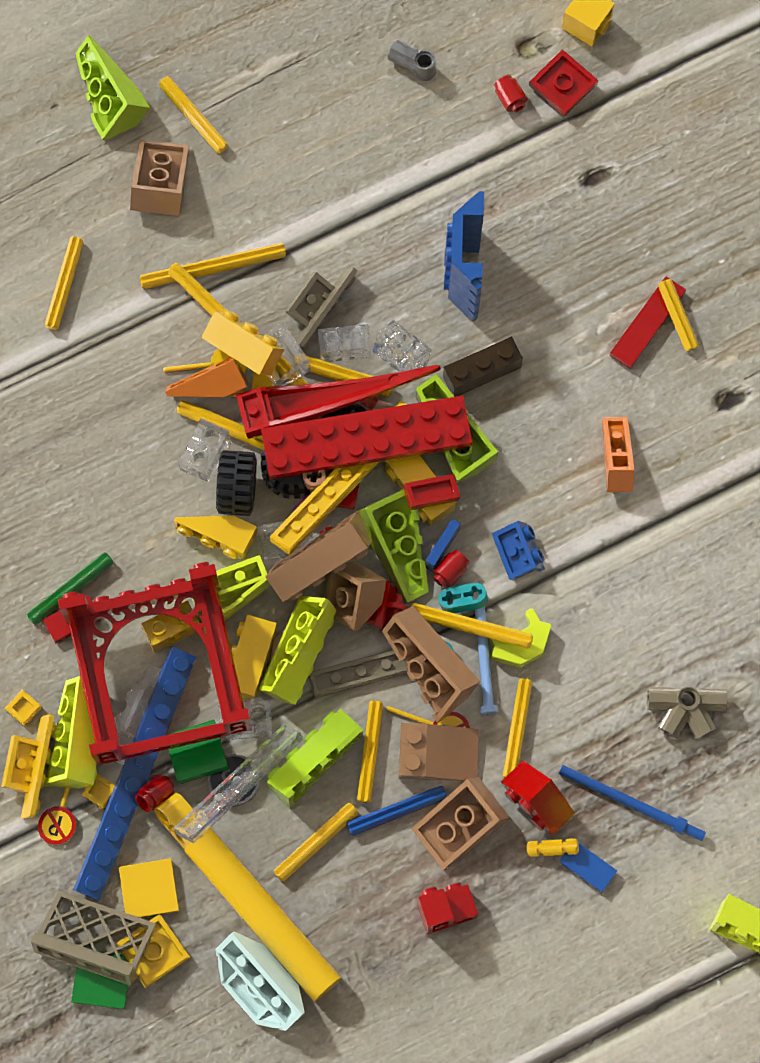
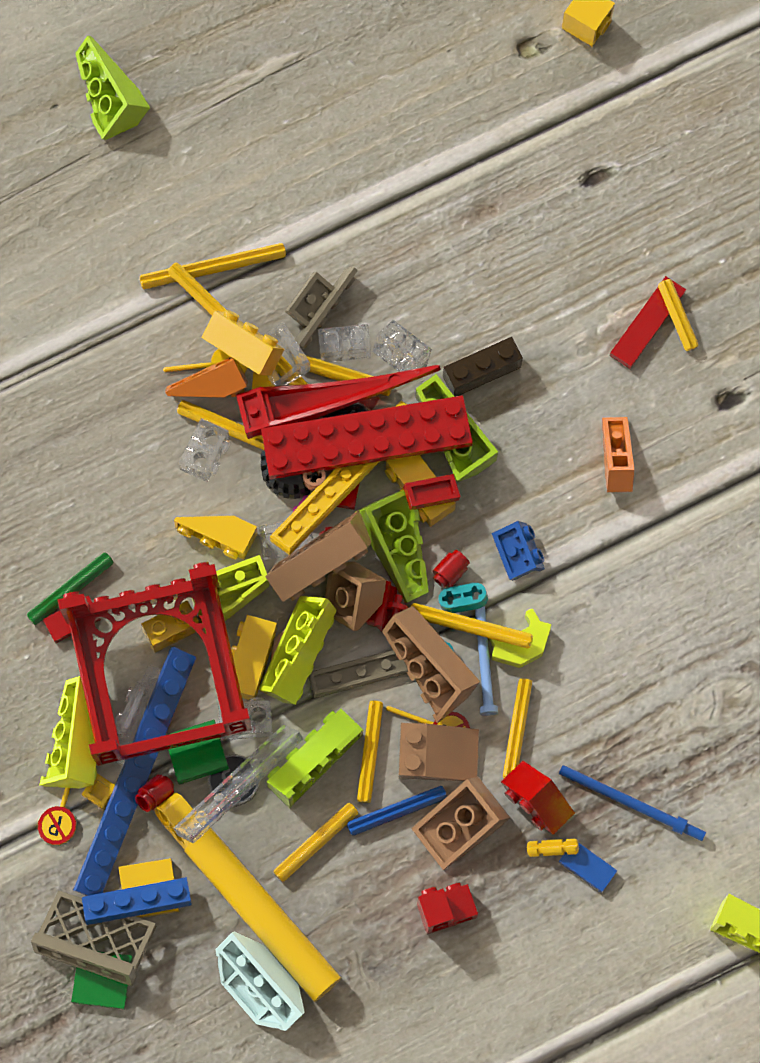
yellow bracket [1,714,55,820] -> none
yellow tile [5,689,42,727] -> none
yellow axle [45,236,84,330] -> none
yellow tile [115,914,190,989] -> none
medium nougat slope [130,139,189,216] -> none
yellow axle [159,76,228,154] -> none
black tyre [216,450,257,516] -> none
flat silver piece [388,40,436,81] -> none
blue tile [425,519,461,571] -> none
blue slope [444,191,484,321] -> none
red brick [494,75,528,113] -> none
red plate [529,49,598,117] -> none
dark tan piece [647,687,728,739] -> none
none -> blue plate [82,877,192,925]

